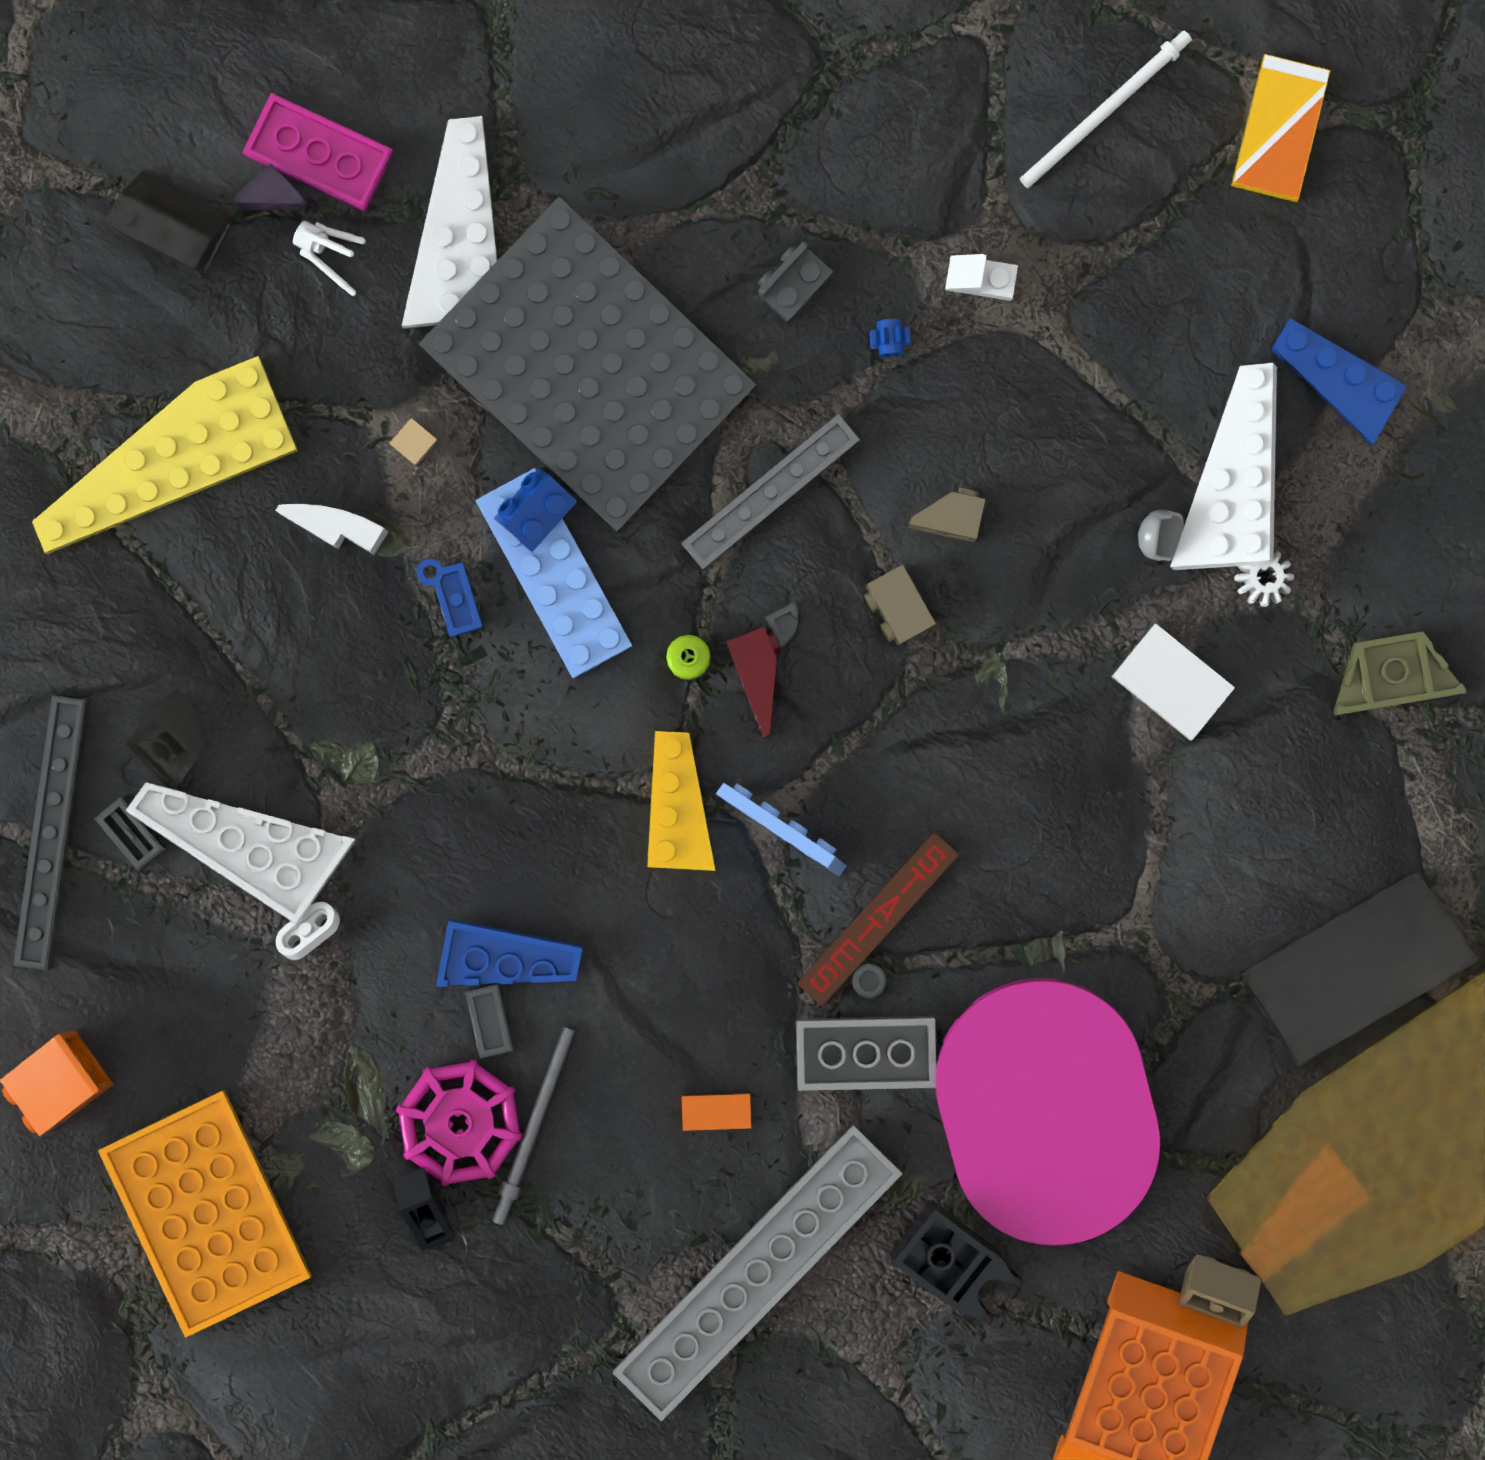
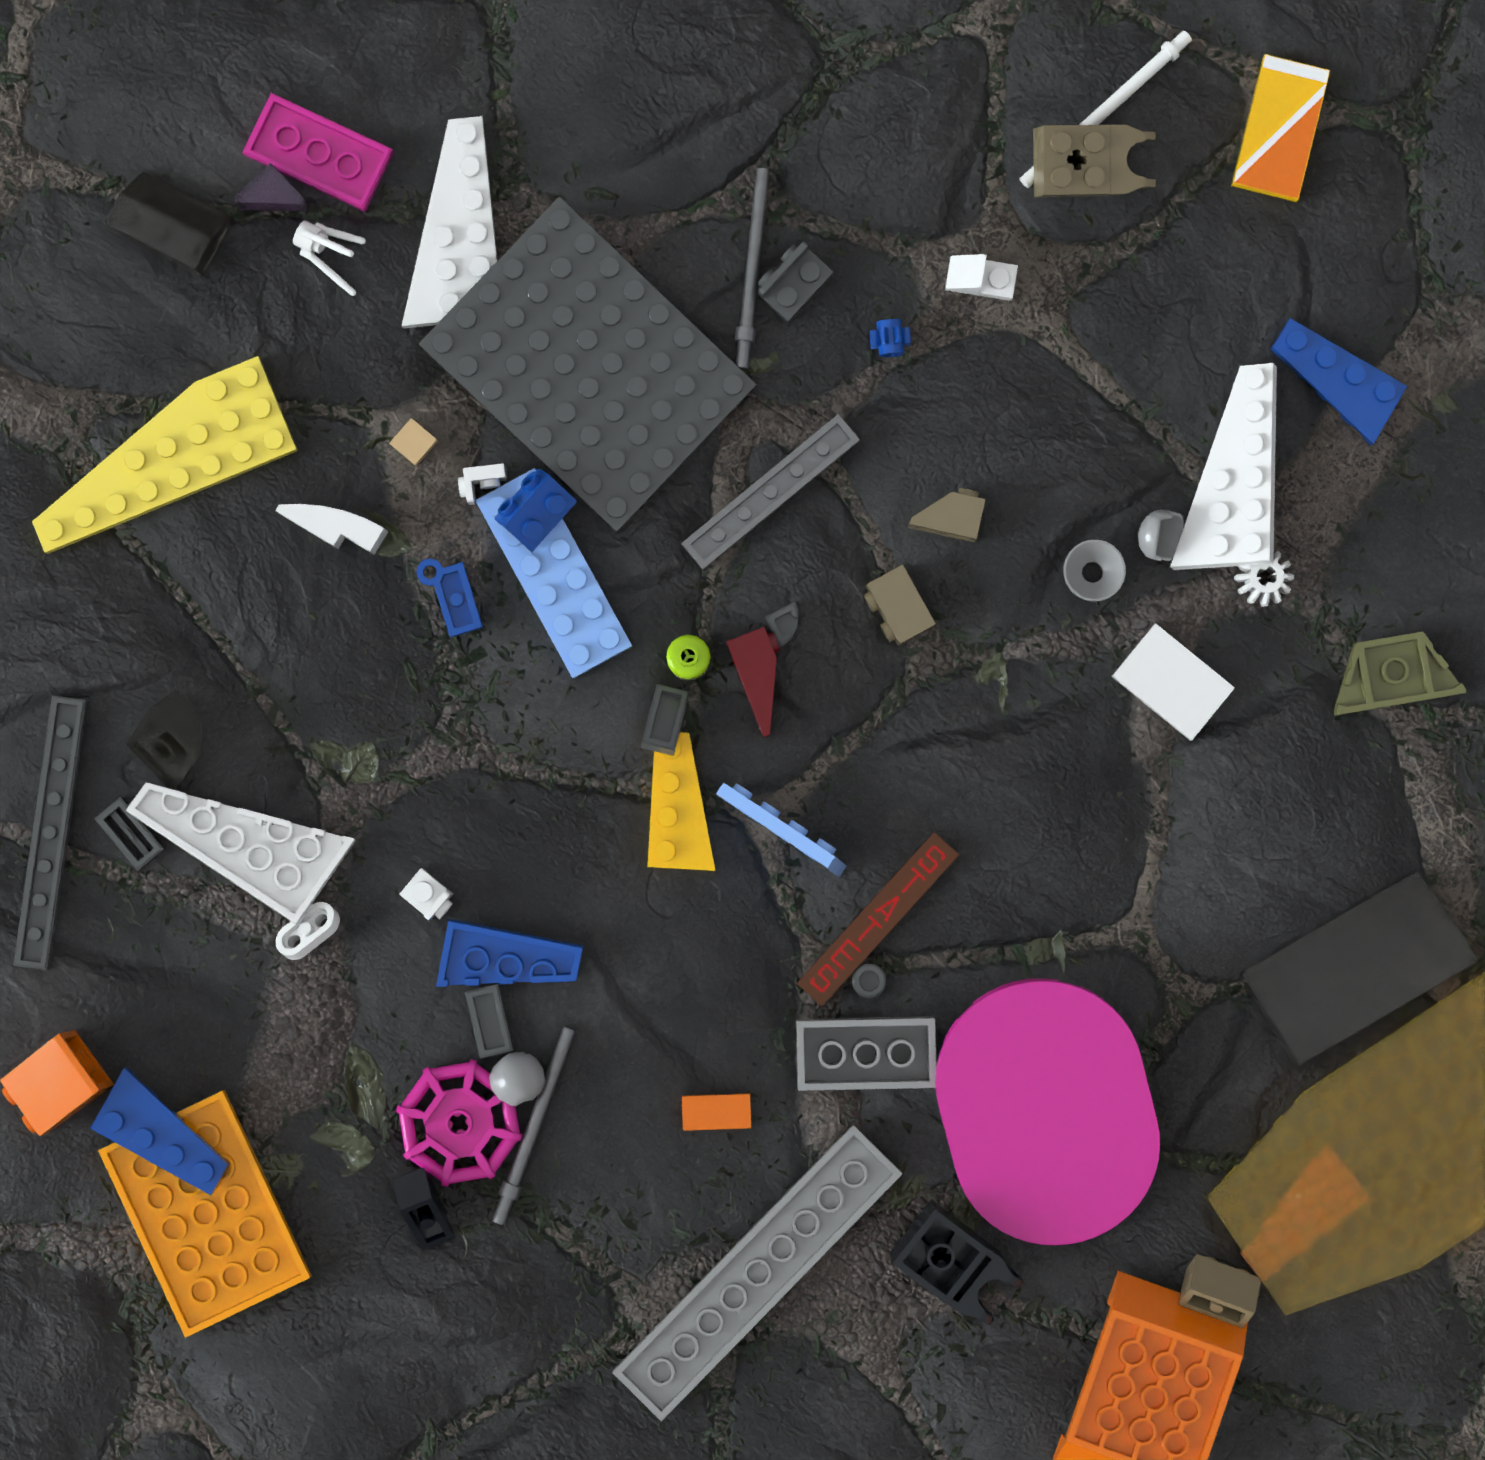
none -> blue wing [90,1067,230,1195]
none -> white bracket [399,868,453,921]
none -> white bracket [458,463,508,505]
none -> light grey hair [489,1052,546,1106]
none -> dark grey tile [641,684,690,756]
none -> flat silver bar [735,168,770,370]
none -> dark tan brick [1033,125,1156,197]
none -> light grey piece [1063,540,1126,602]

